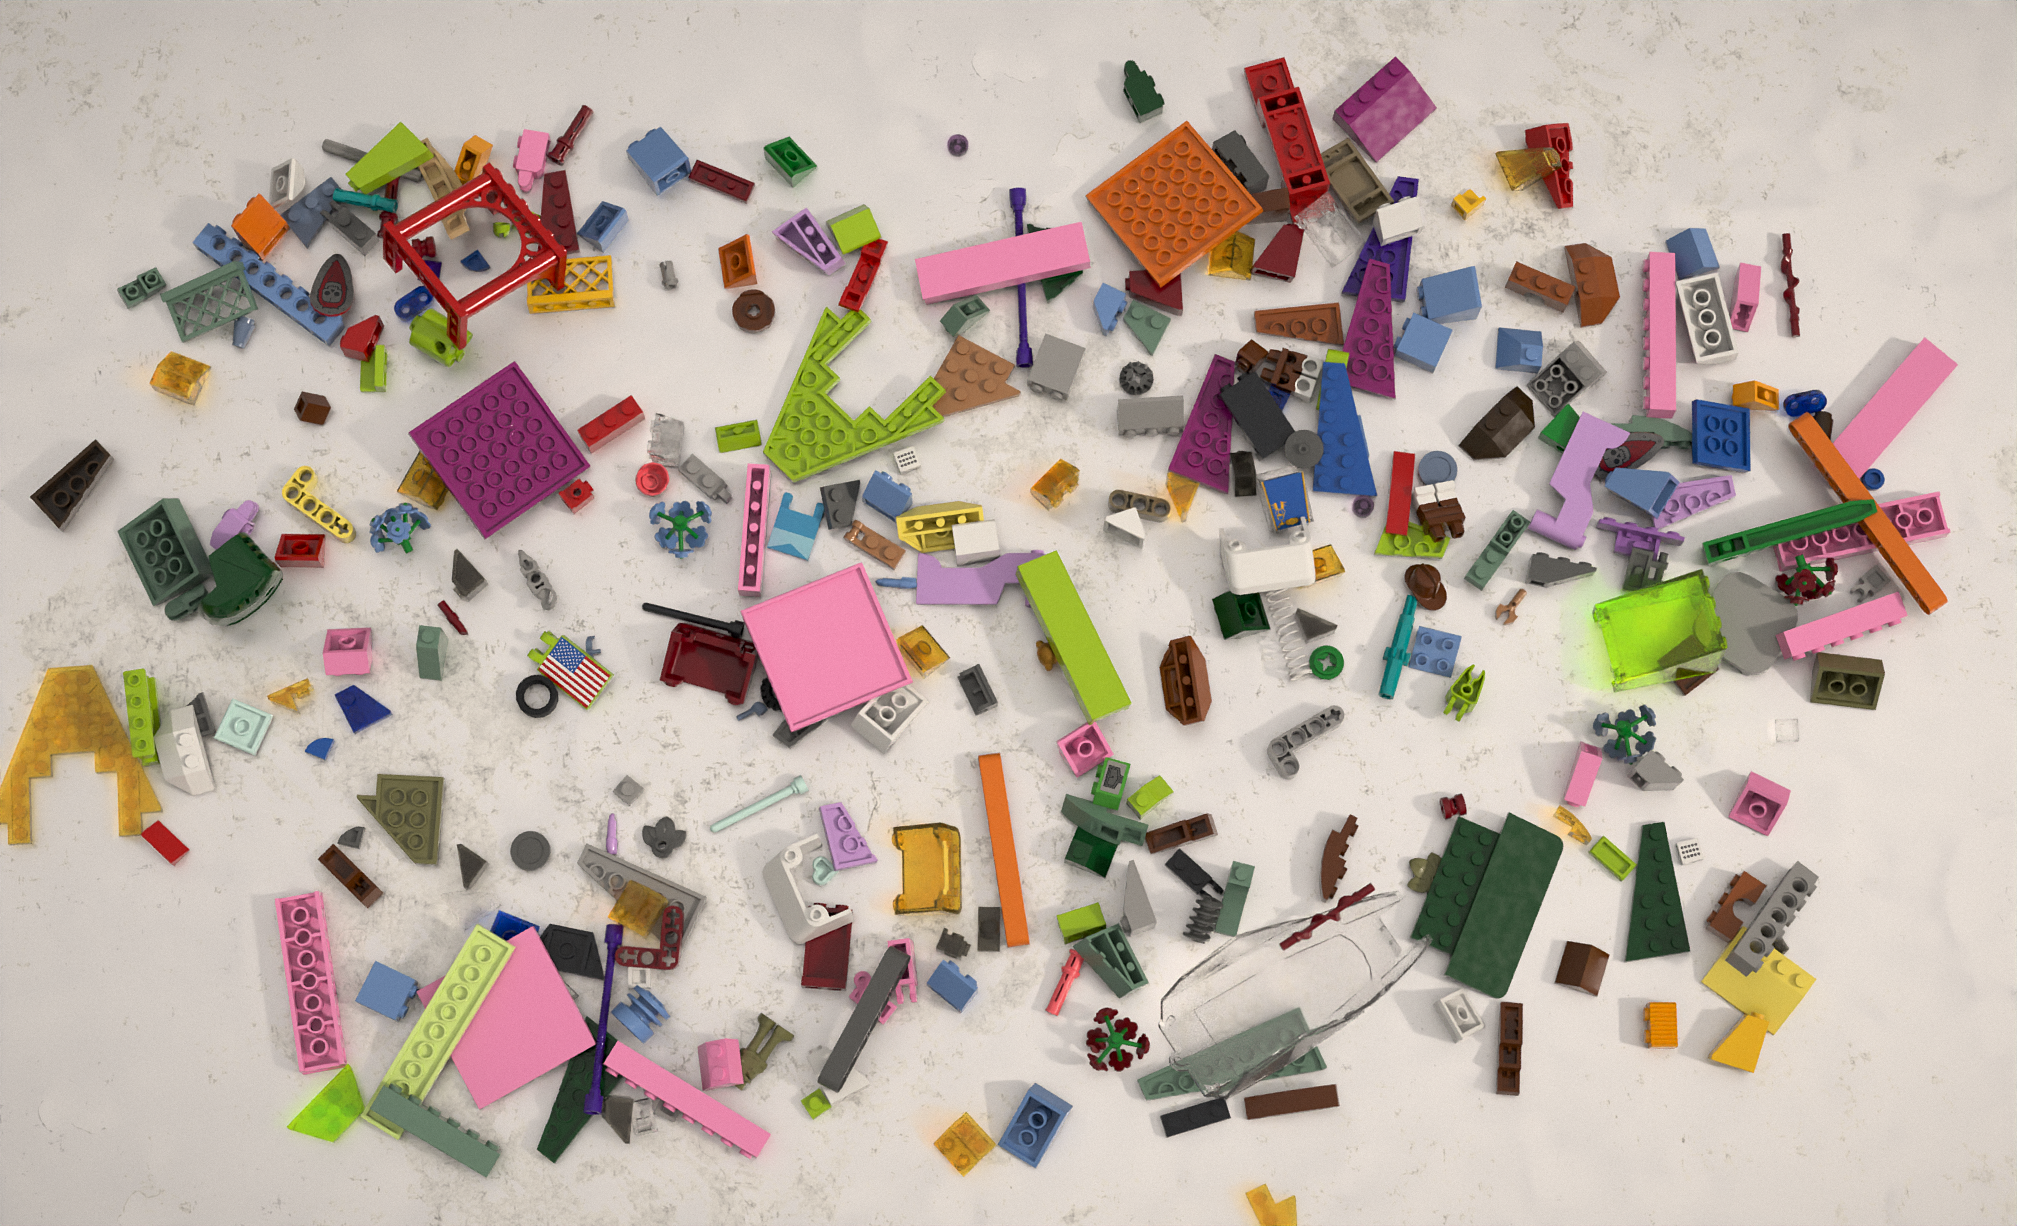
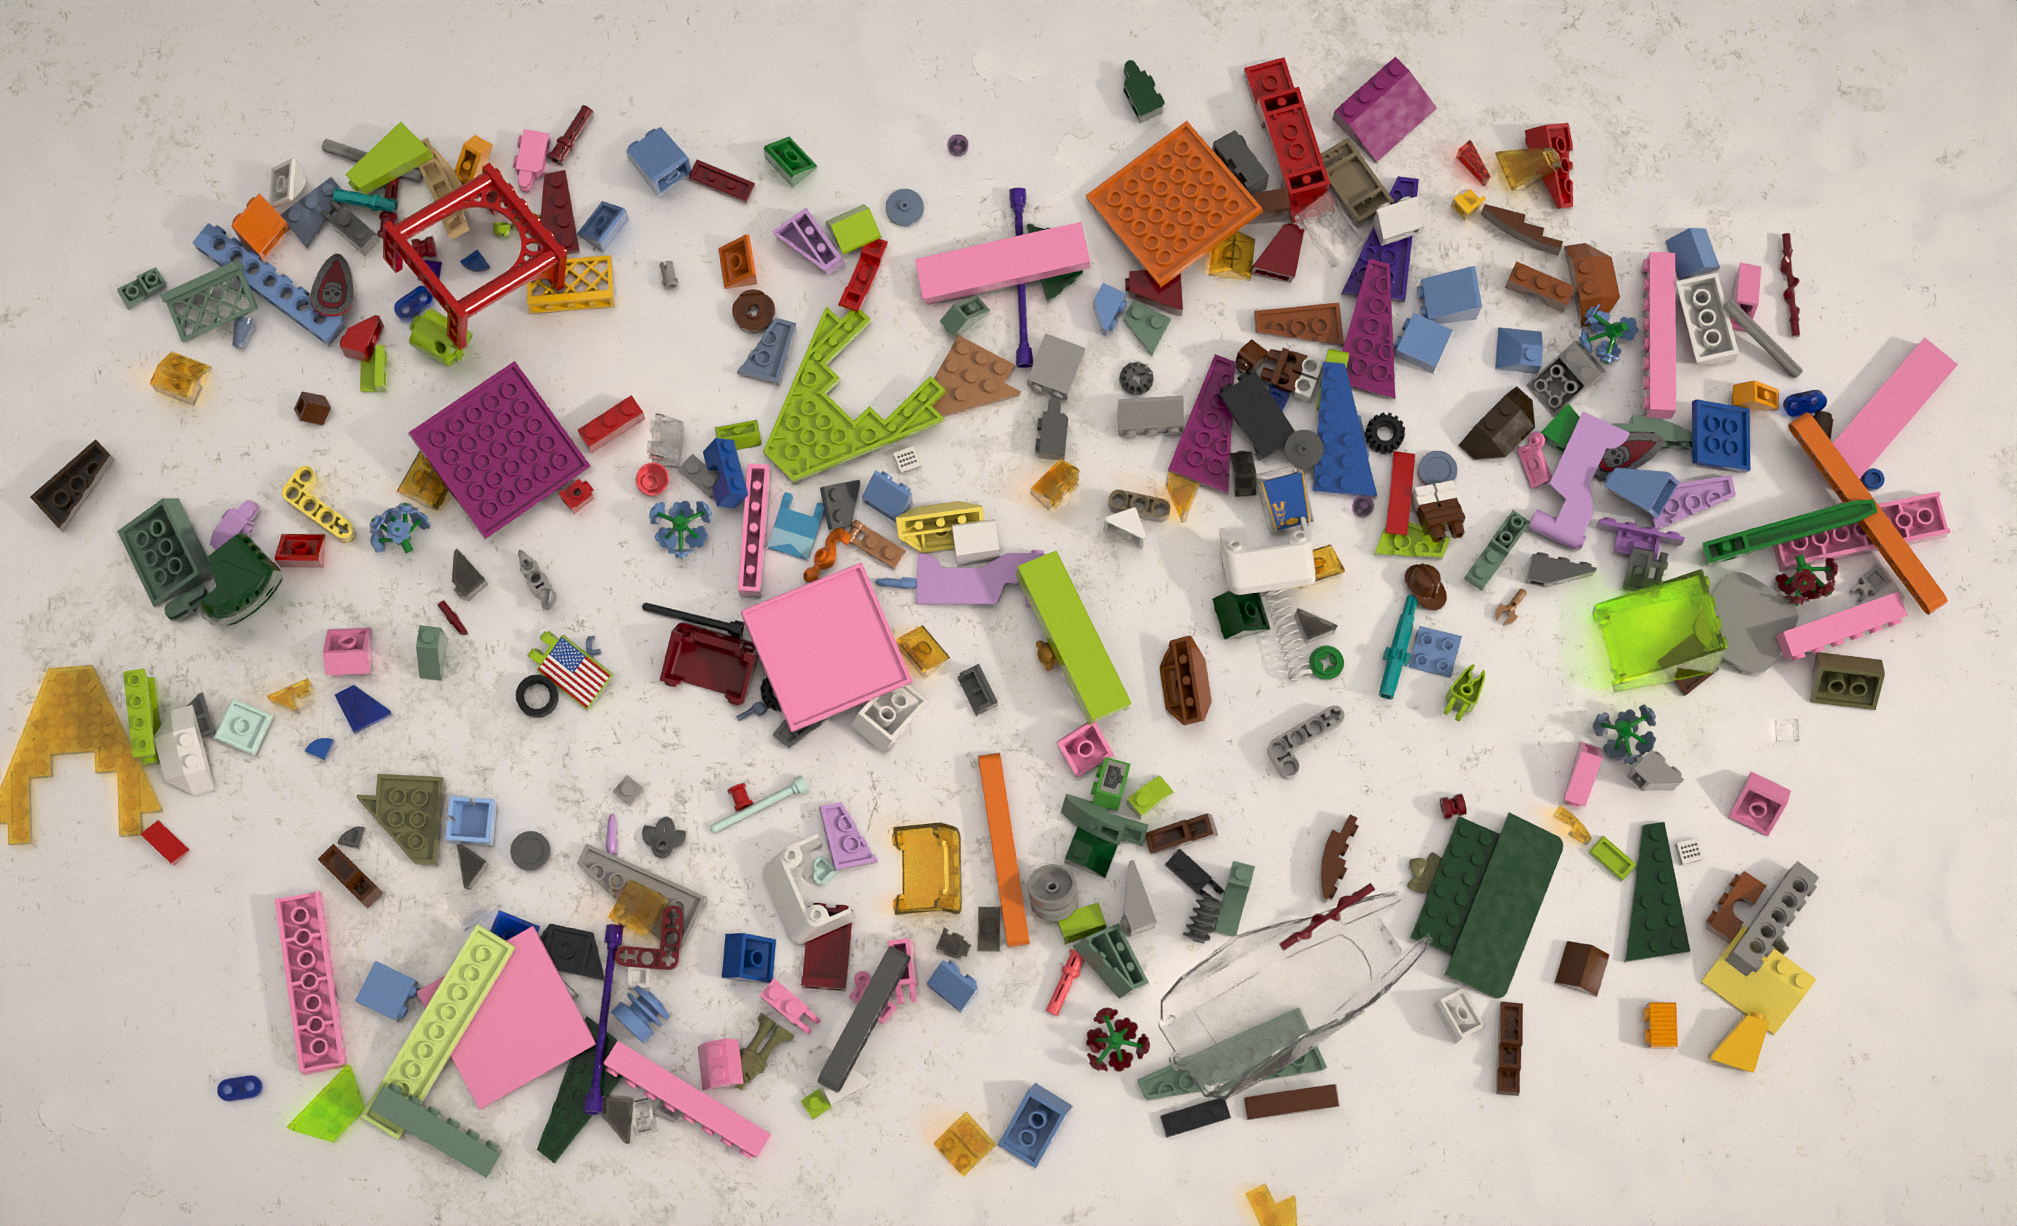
none -> clear blue plate [217,1075,263,1102]
none -> light blue piece [445,796,497,847]
none -> blue arch [703,438,748,508]
none -> blue slope [722,933,776,983]
none -> red bush [727,783,753,811]
none -> sand blue wing [737,318,797,385]
none -> bright pink hinge [760,978,821,1035]
none -> orange piece [803,528,850,583]
none -> sand blue piece [886,189,924,227]
none -> light grey wheel [1027,864,1079,922]
none -> dark grey hinge [1035,396,1068,461]
none -> black tyre [1365,412,1405,454]
none -> clear red slope [1456,140,1491,186]
none -> reddish brown slope [1481,204,1563,255]
none -> bright pink hinge [1517,432,1552,489]
none -> medium blue plant [1579,304,1639,364]
none -> light grey axle [1723,299,1803,378]

